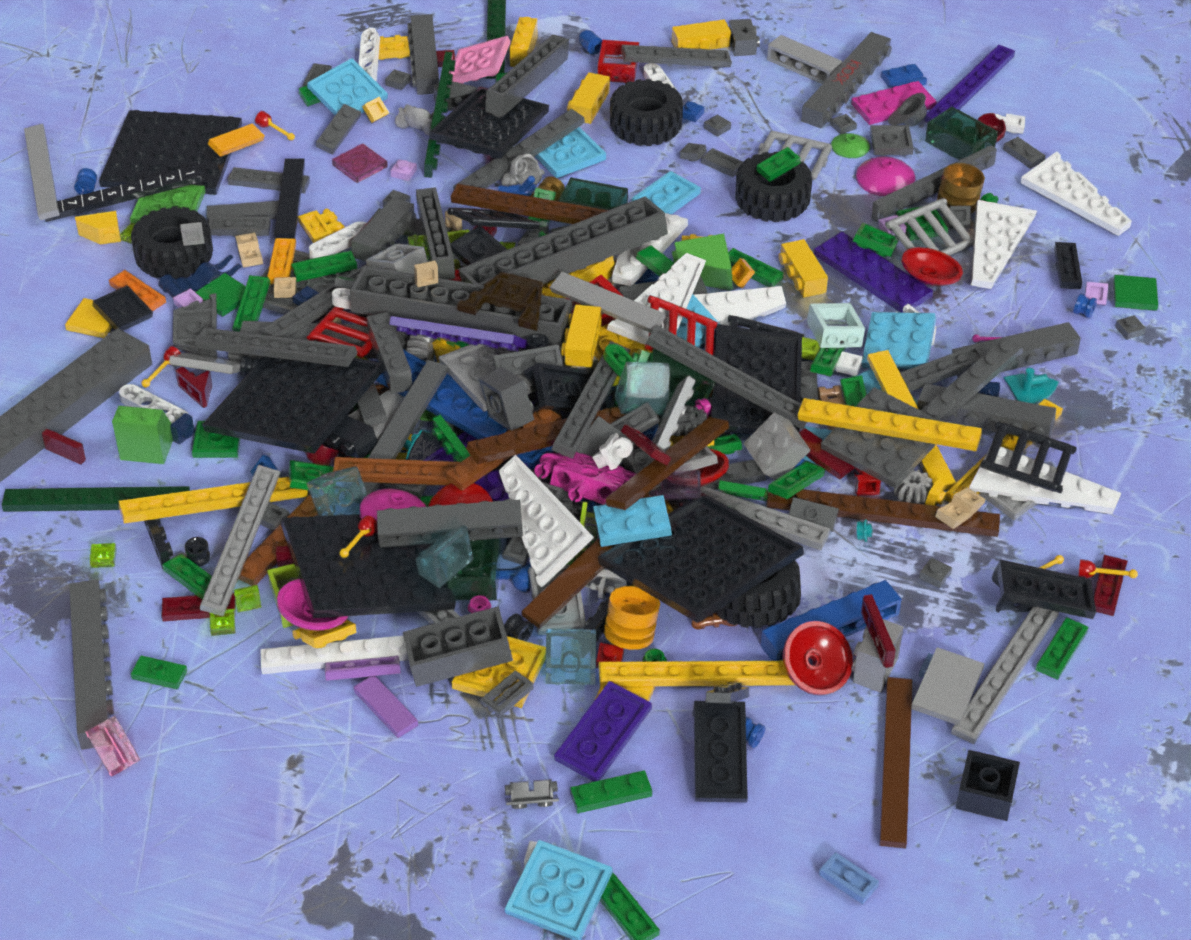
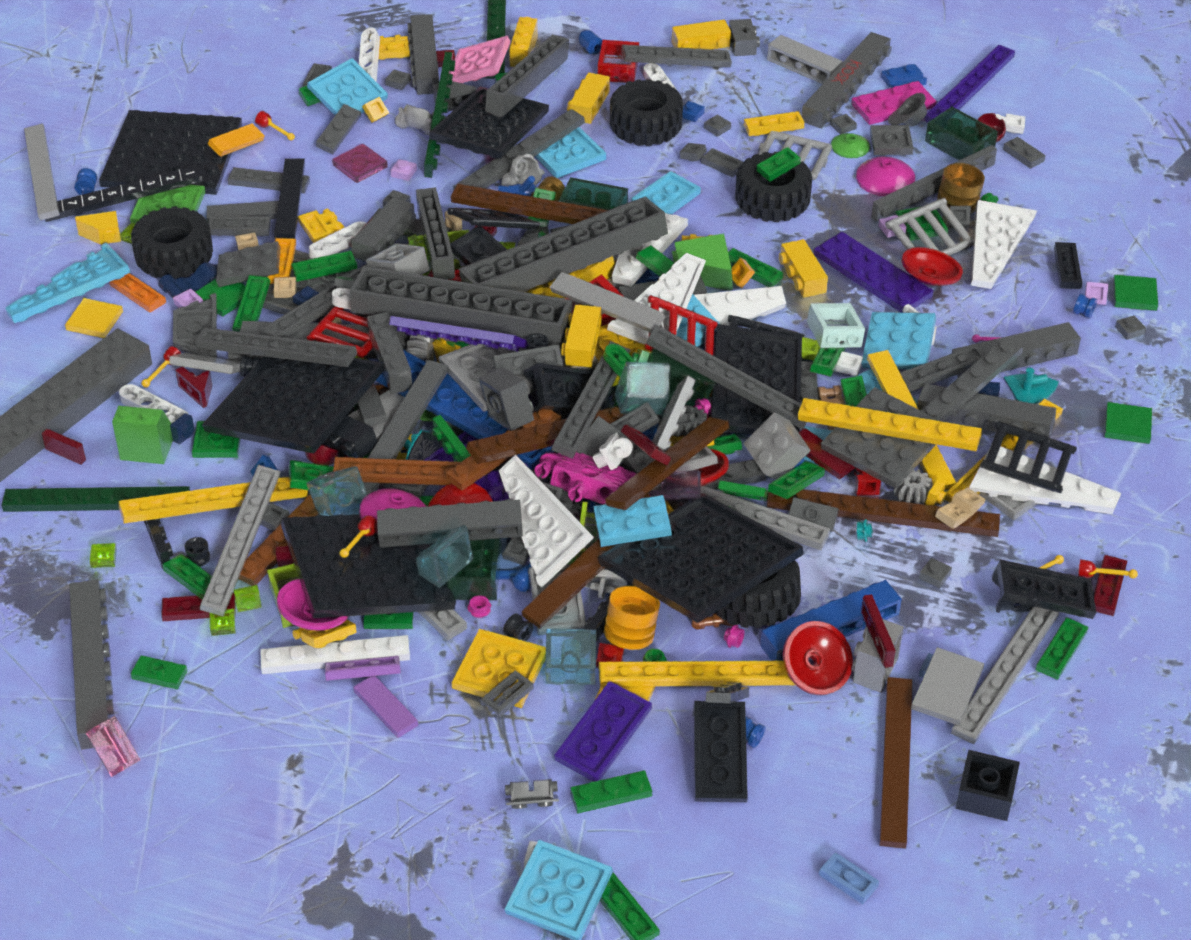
black tile [92,285,153,331] -> none
light grey plate [180,222,205,246] -> none
dark grey brick [403,606,513,687] -> none
tan plate [414,261,438,287] -> none
dark brown wing [457,272,543,331] -> none
green plate [853,222,899,257] -> none
white wing [1021,152,1132,236] -> none
none -> medium azure wing [5,243,130,323]
none -> dark grey plate [216,241,281,287]
none -> green plate [364,612,414,629]
none -> dark pink plate [724,625,745,648]
none -> yellow plate [743,111,805,136]
none -> green tile [1105,402,1152,444]

